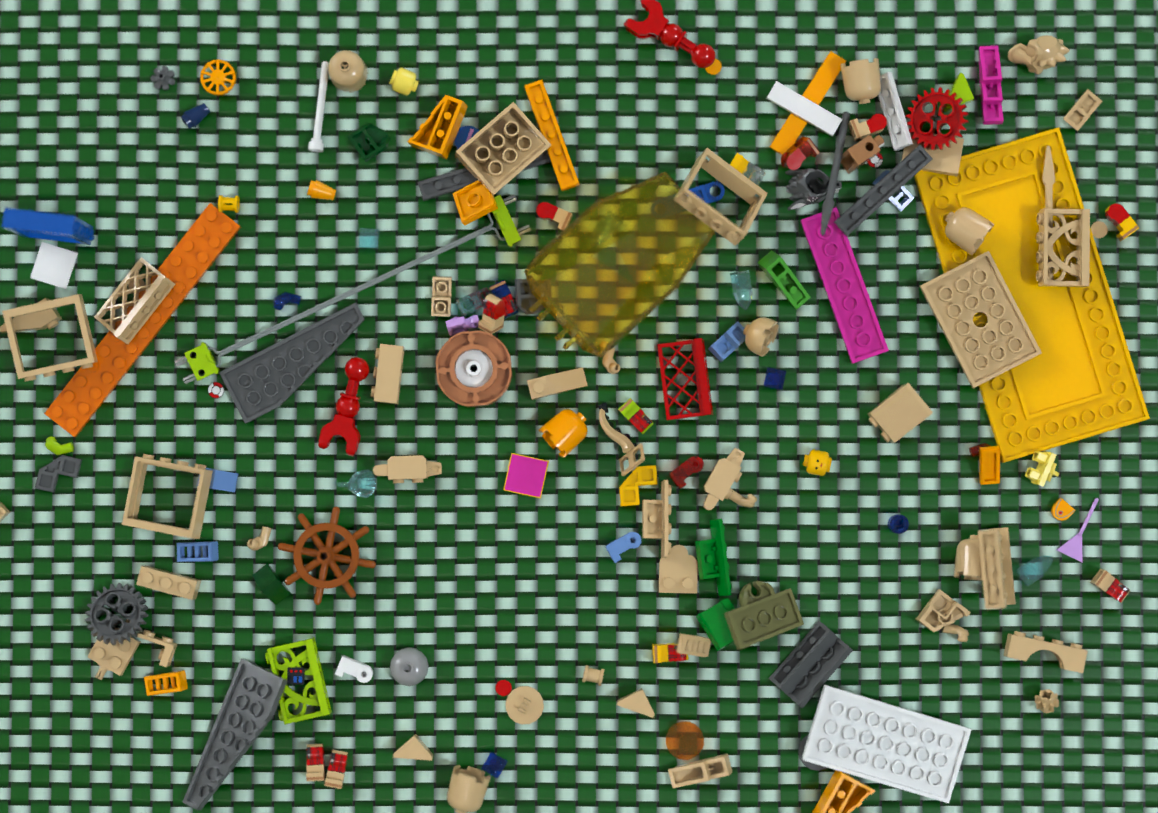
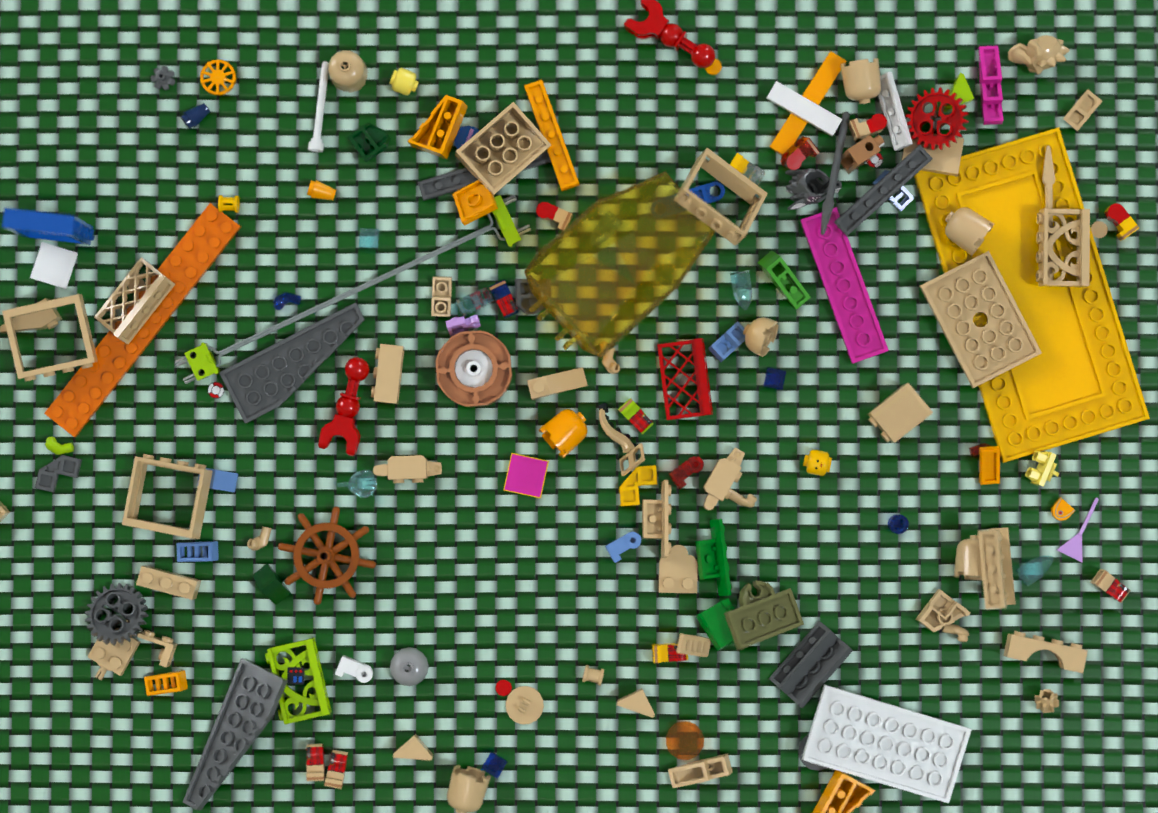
leg [478,294,505,334] -> none

